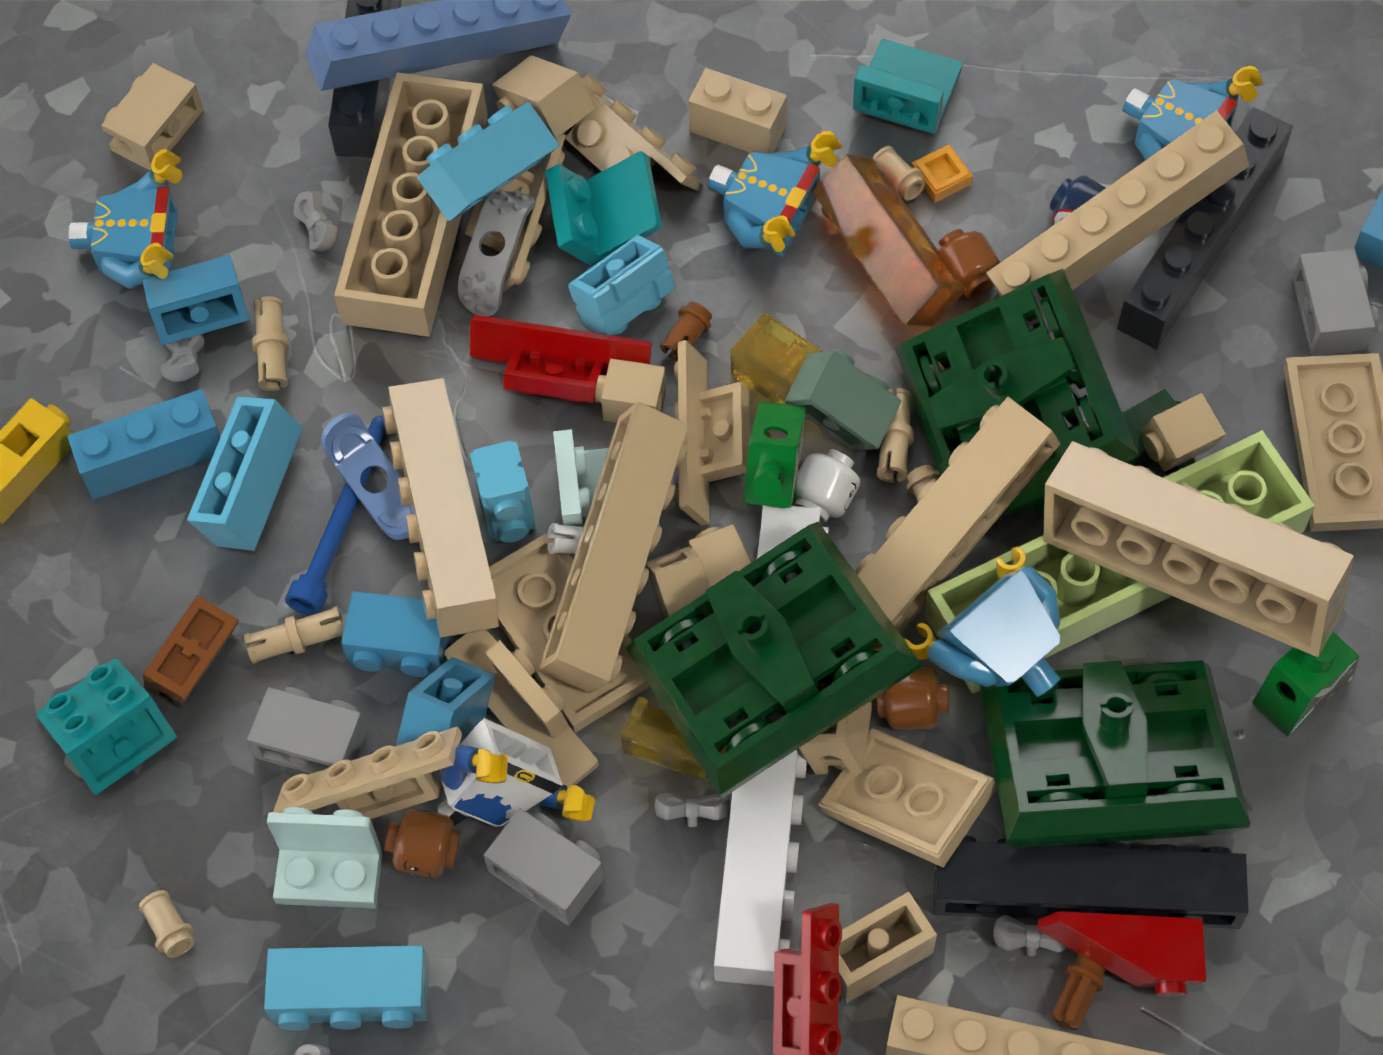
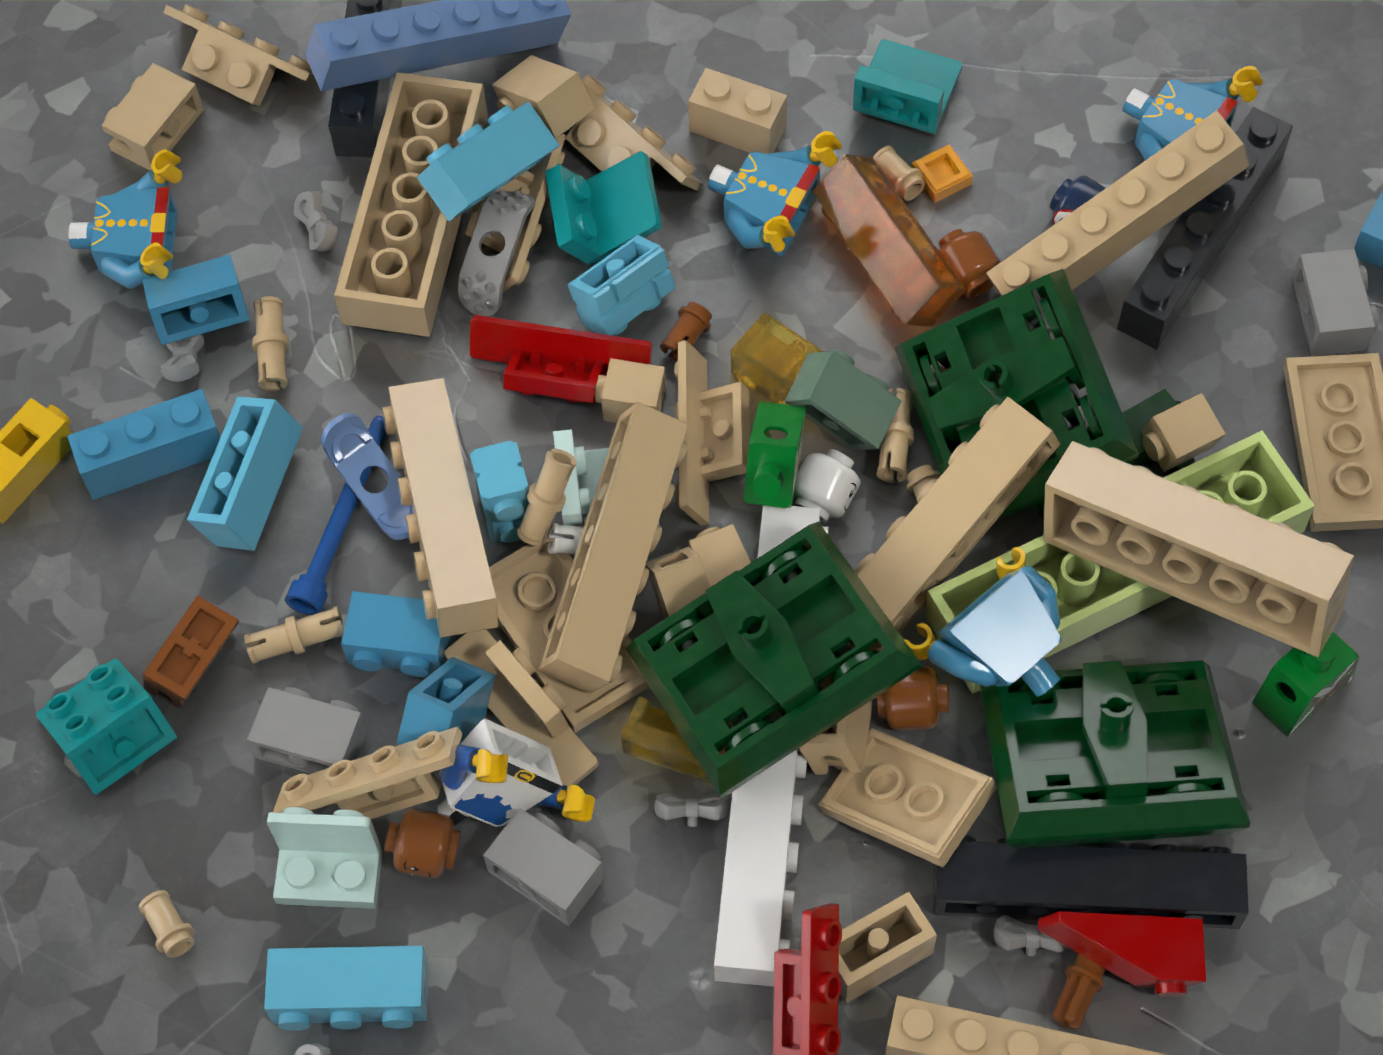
none -> tan bracket [163,4,318,106]
none -> tan pin [517,449,577,546]

